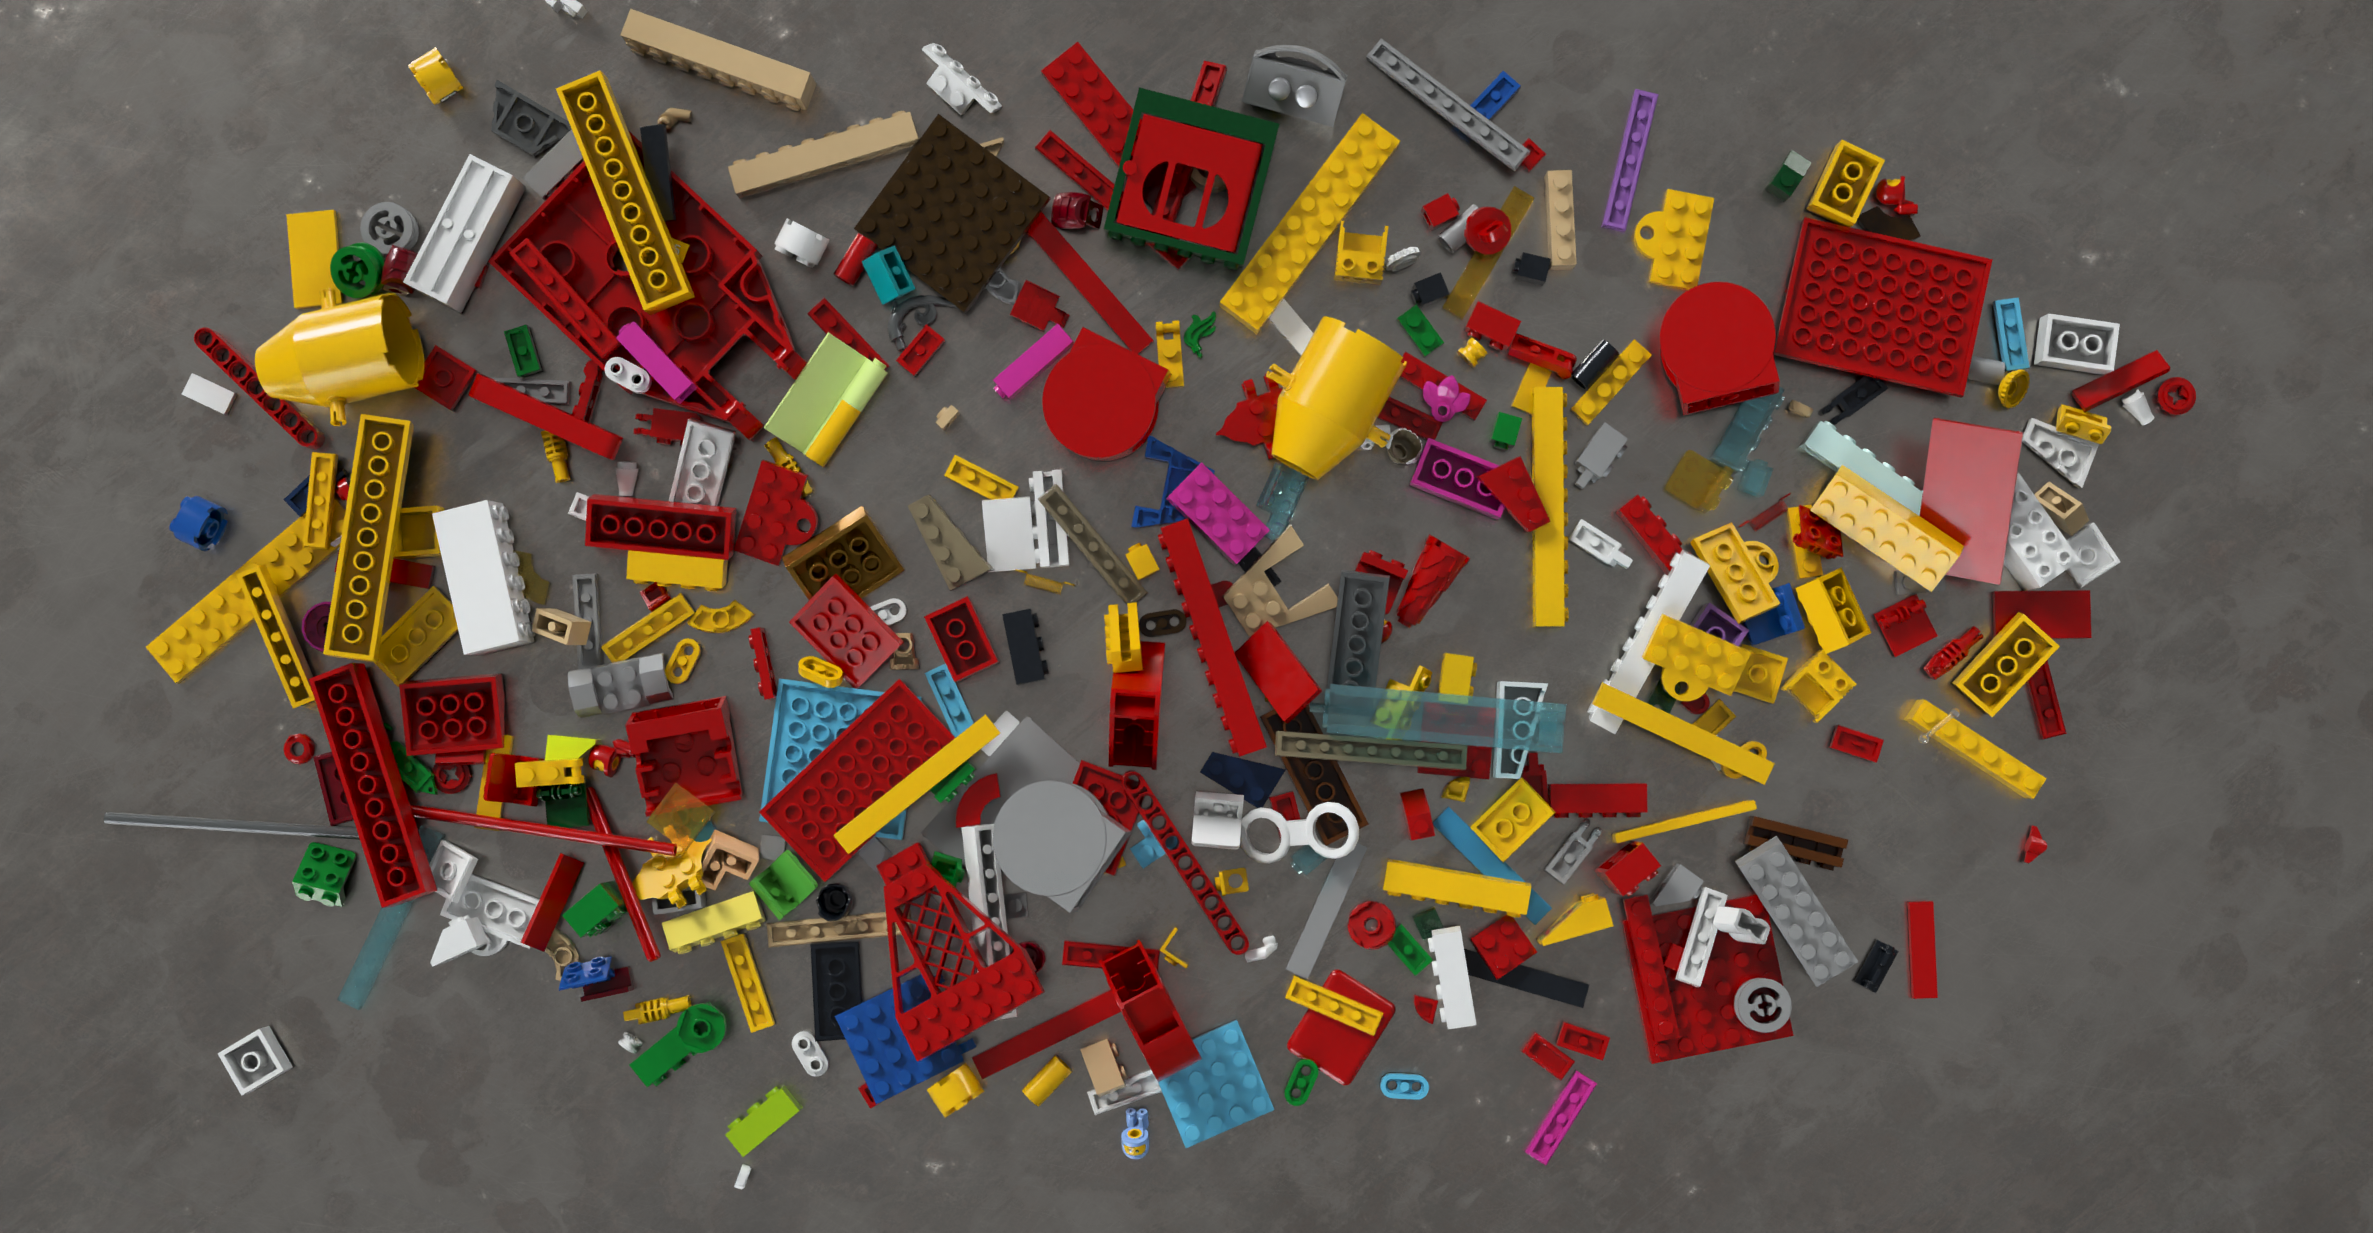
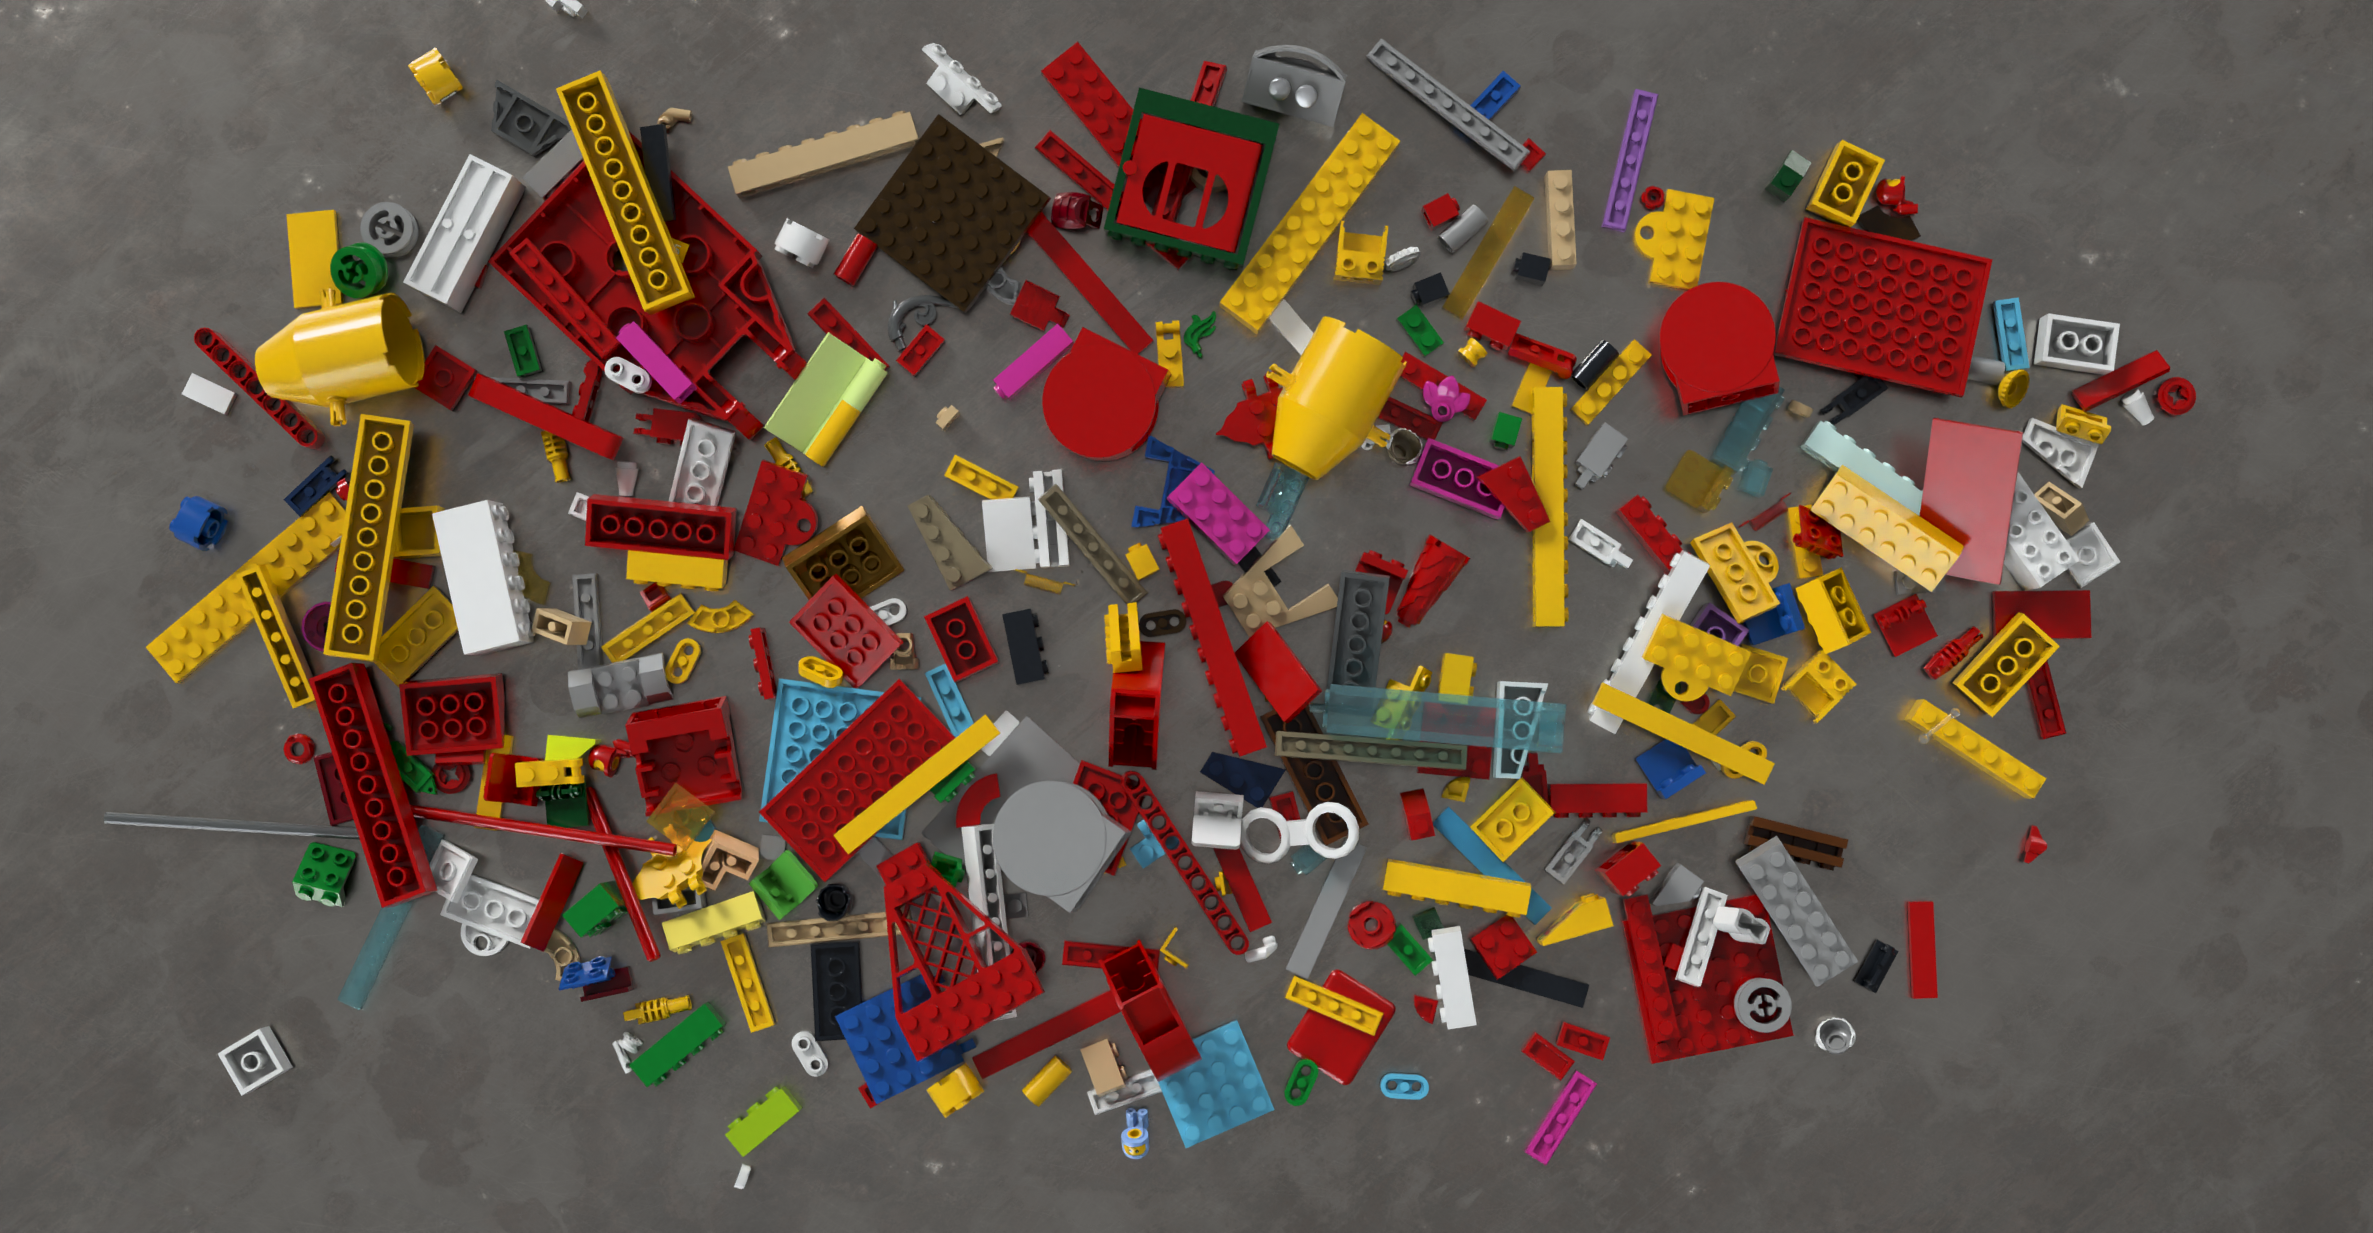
yellow tile [303,452,338,550] -> none
dark red piece [381,245,418,297] -> none
white slope [430,915,489,967] -> none
tan brick [621,9,817,111] -> none
green plate [676,1003,727,1053] -> none
teal brick [862,246,915,305] -> none
red tile [1464,207,1511,254] -> none
red plate [1829,725,1884,763] -> none
none -> white pin [612,1040,632,1074]
none -> red tile [1213,848,1272,932]
none -> blue bracket [1636,739,1706,799]
none -> red plate [1641,186,1665,209]
none -> light grey hair [1815,1017,1856,1055]

